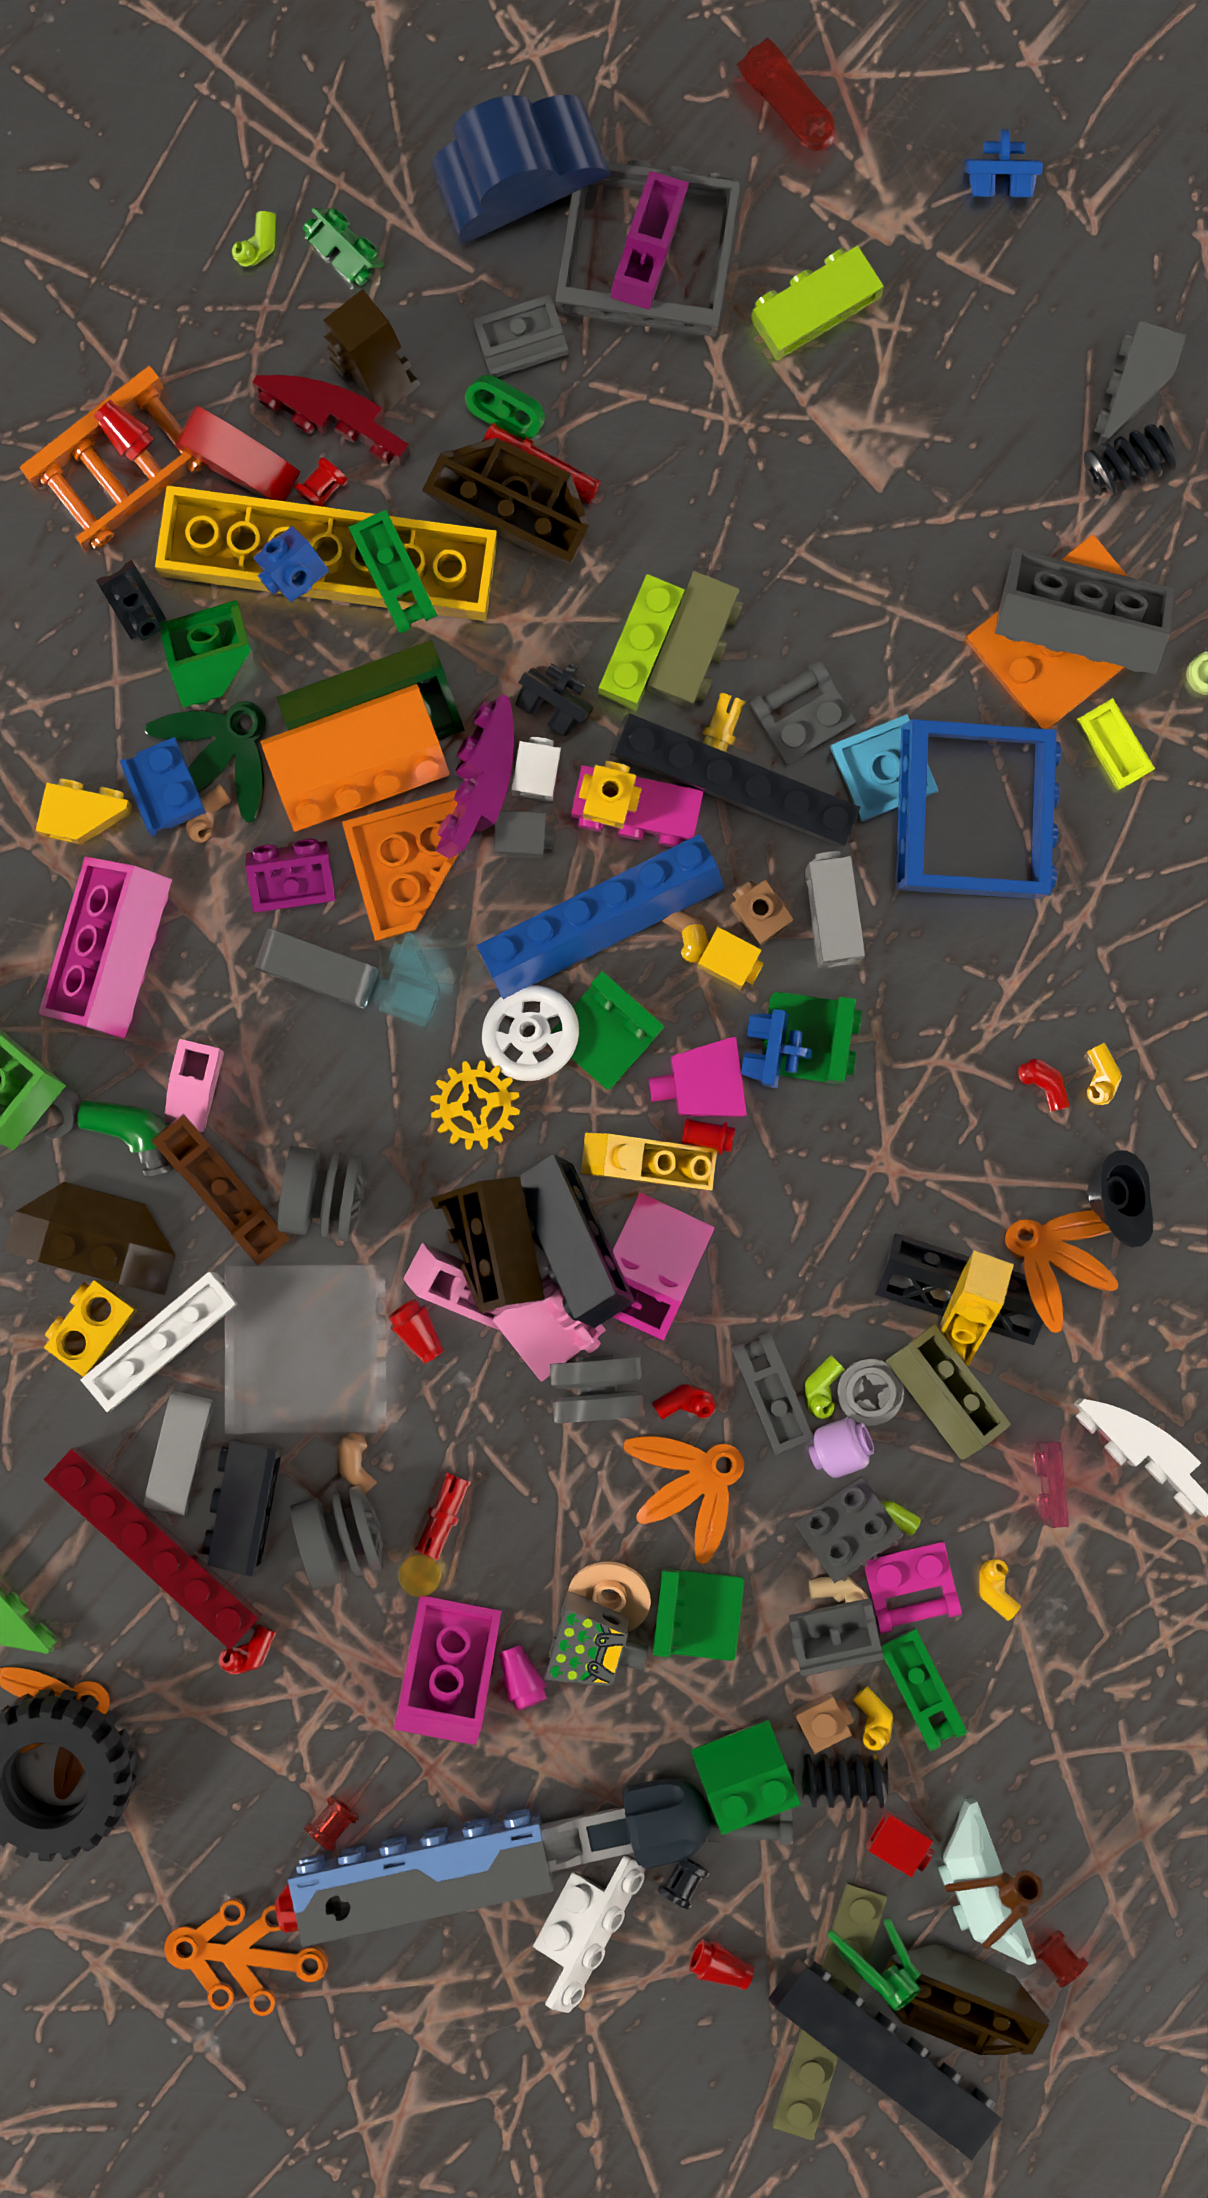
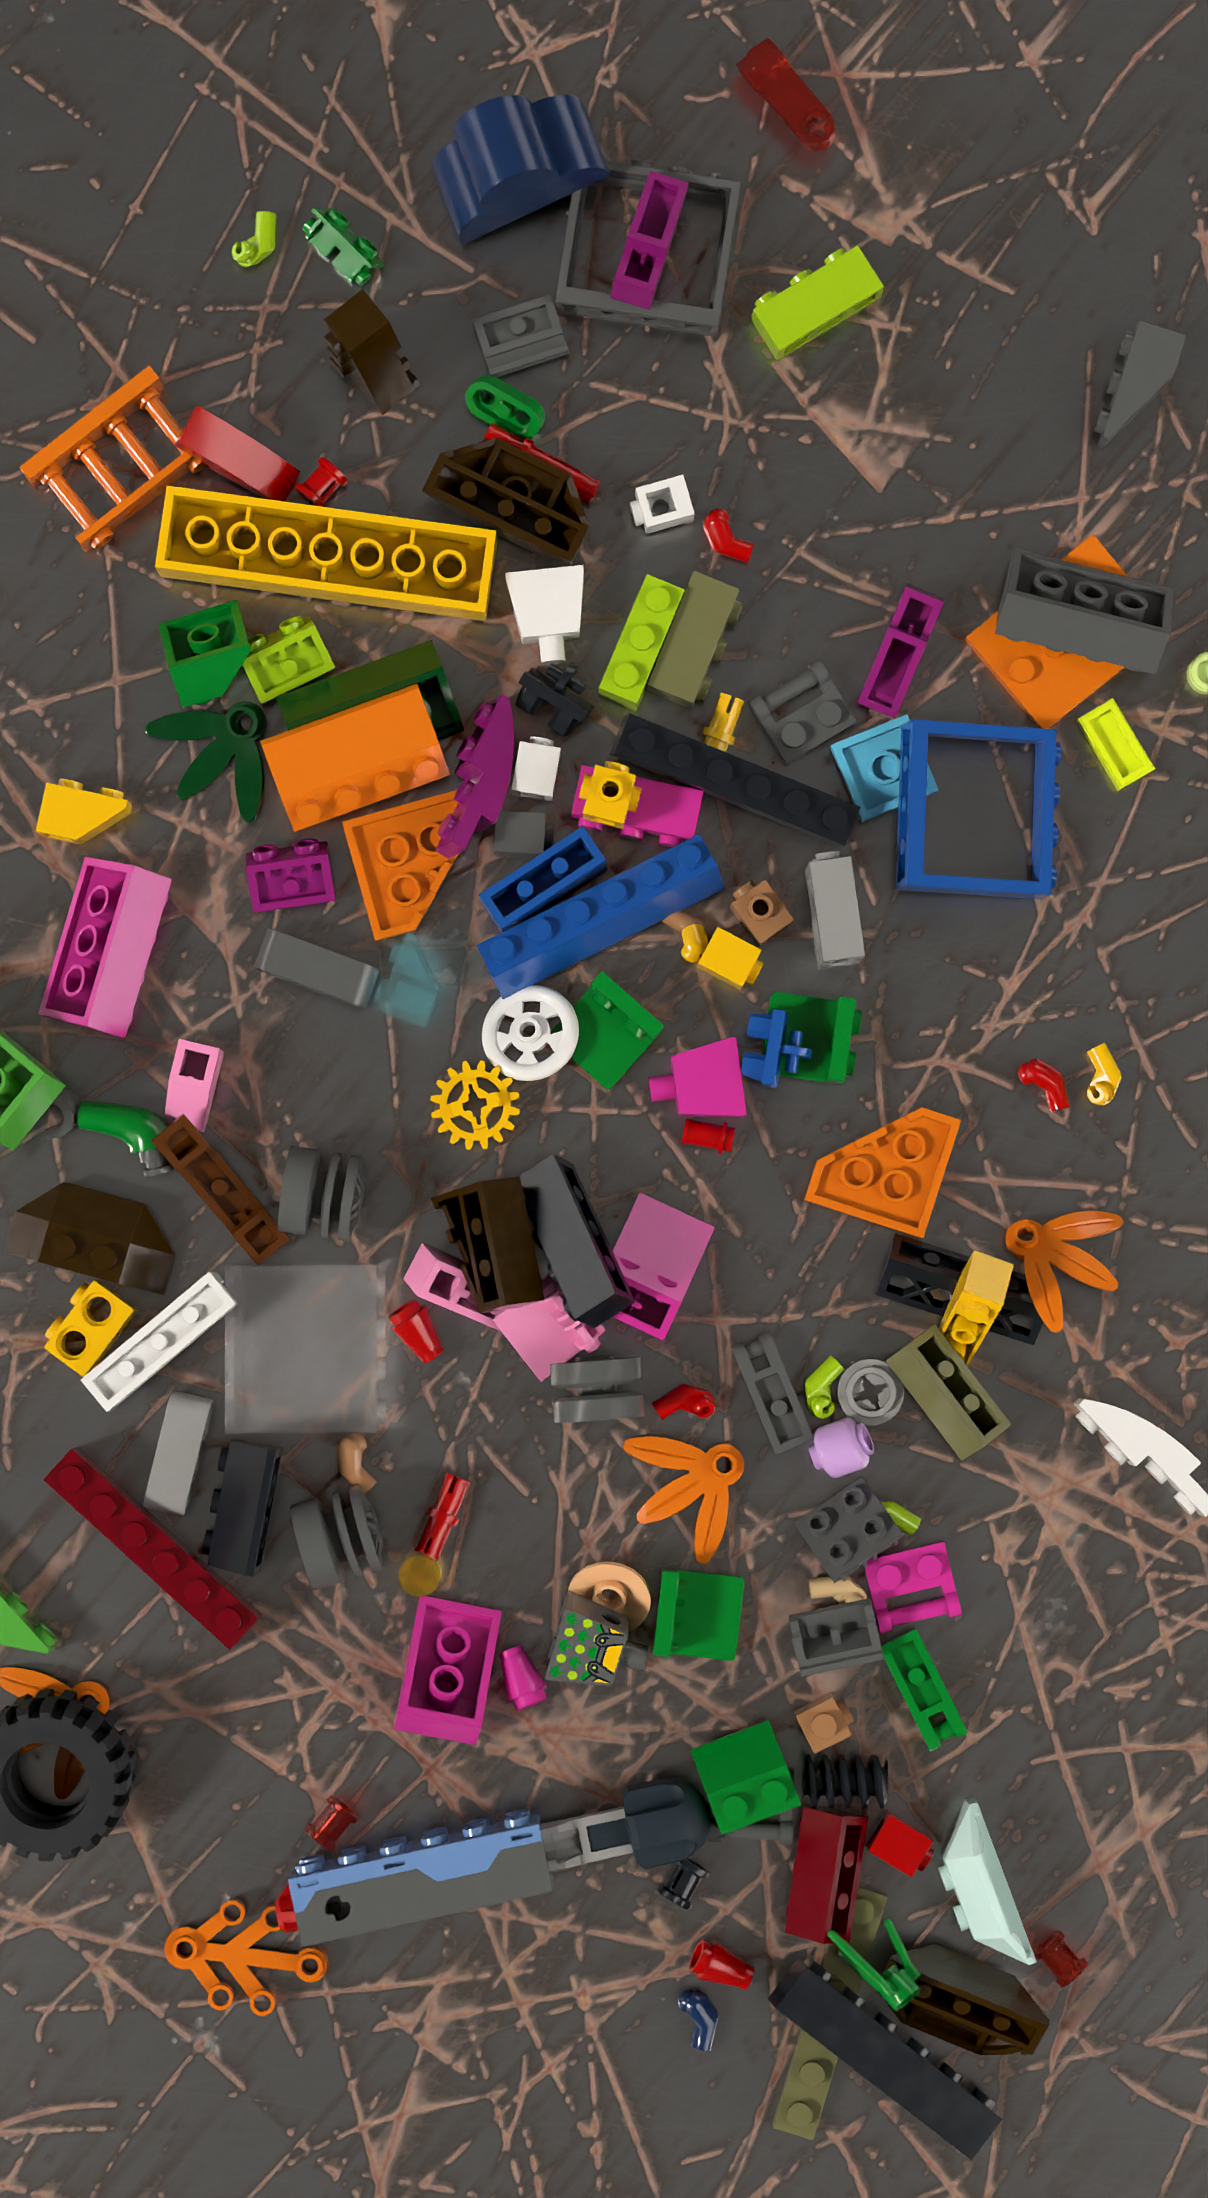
red cone [93,399,155,462] -> none
black hips [96,560,166,641] -> none
blue plate [119,737,206,836] -> none
medium nougat arm [186,784,231,843] -> none
red arm [219,1624,277,1675] -> none
dark red slope [252,375,410,467] -> none
blue brick [253,526,329,602] -> none
green plate [348,509,437,634] -> none
white bracket [533,1855,646,2013] -> none
yellow slope [580,1133,717,1191] -> none
yellow arm [852,1686,893,1751] -> none
reddish brown plant [945,1870,1043,1949] -> none
blue hips [964,129,1043,197] -> none
yellow arm [979,1558,1021,1621] -> none
clear pink plate [1033,1440,1069,1528] -> none
black piece [1083,424,1178,496] -> none
black piece [1087,1150,1153,1248] -> none
none -> lime bracket [242,615,335,704]
none -> blue brick [479,826,608,933]
none -> white torso [505,565,584,665]
none -> white brick [630,475,695,534]
none -> dark blue arm [678,1989,718,2051]
none -> red arm [703,508,754,563]
none -> dark red brick [785,1807,869,1944]
none -> orange plate [804,1107,961,1239]
none -> magenta slope [857,583,945,718]

